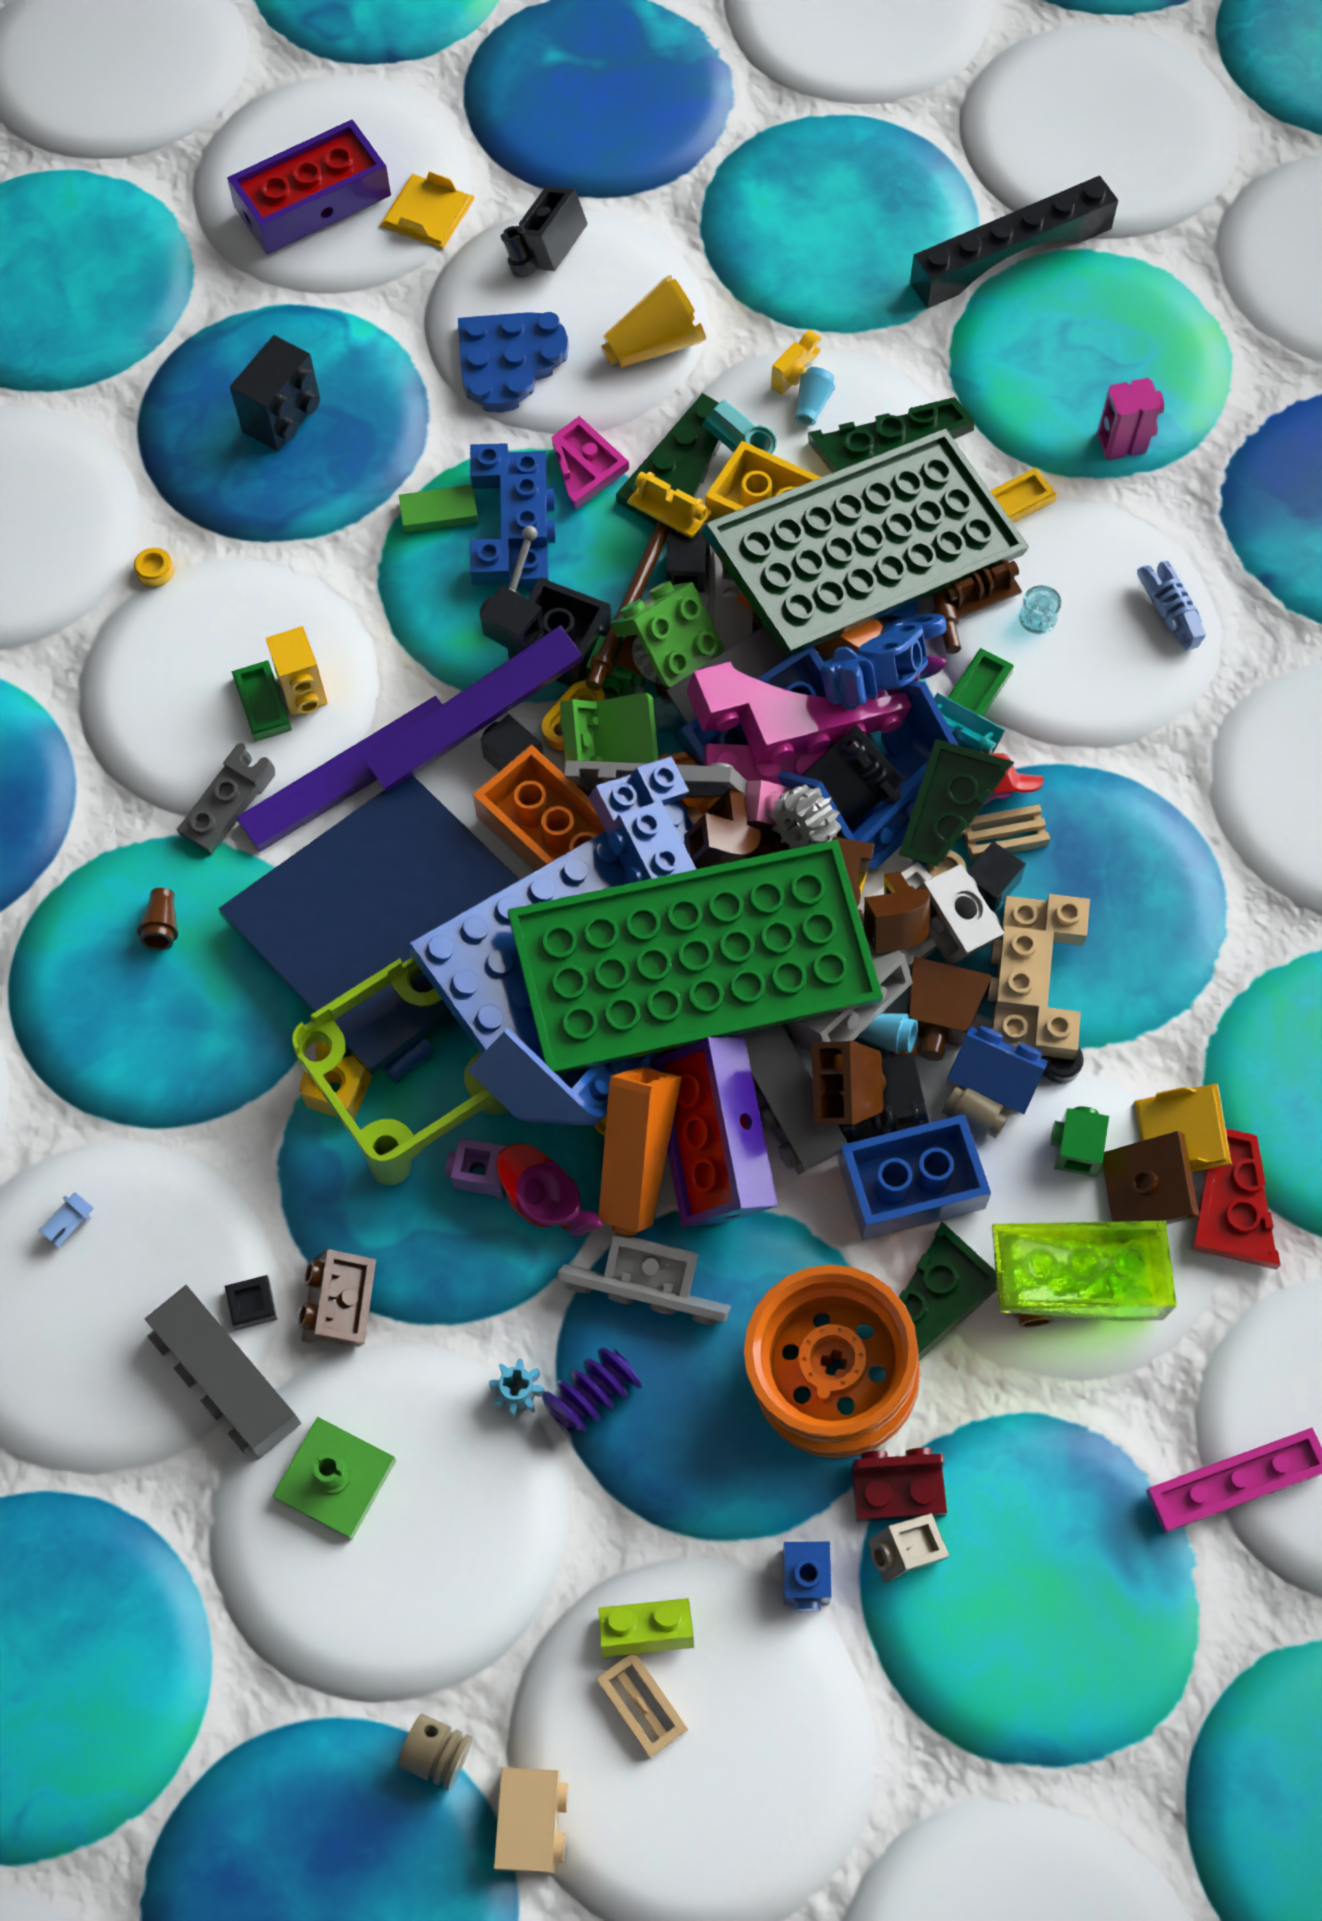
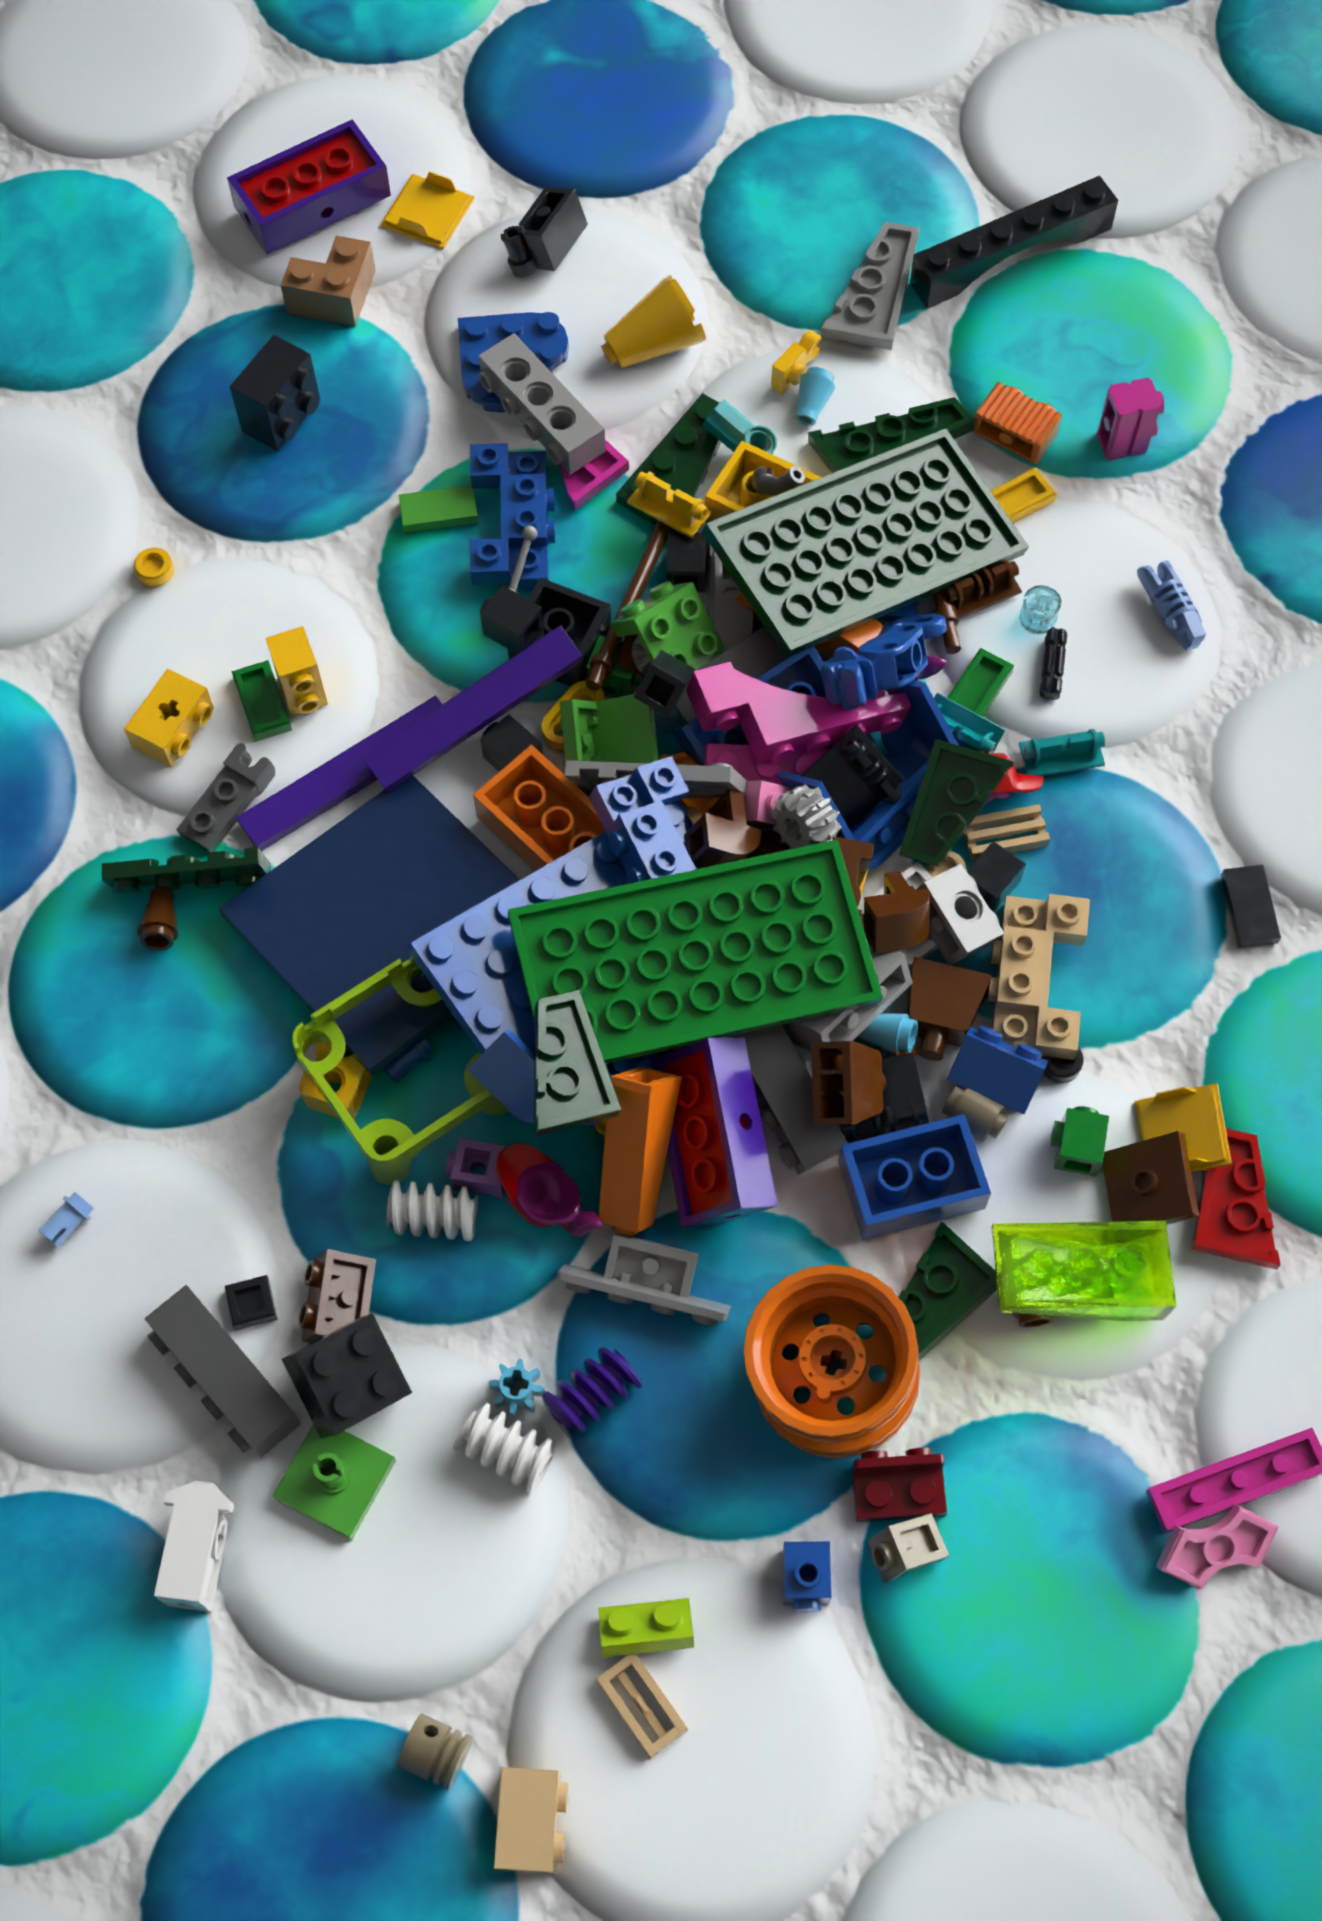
none -> dark green wing [102,847,271,893]
none -> yellow brick [124,668,214,767]
none -> white piece [154,1481,234,1612]
none -> medium nougat brick [280,235,376,327]
none -> black brick [281,1313,412,1439]
none -> white piece [386,1180,478,1241]
none -> white piece [453,1402,553,1494]
none -> light grey brick [478,333,606,475]
none -> wing [534,990,621,1136]
none -> black brick [634,650,696,717]
none -> dark grey arm [752,466,805,497]
none -> light grey wing [820,222,920,350]
none -> orange brick [972,382,1062,464]
none -> teal hinge [1018,729,1105,776]
none -> black axle [1039,627,1068,700]
none -> bright pink tile [1156,1503,1279,1589]
none -> black tile [1221,865,1281,948]

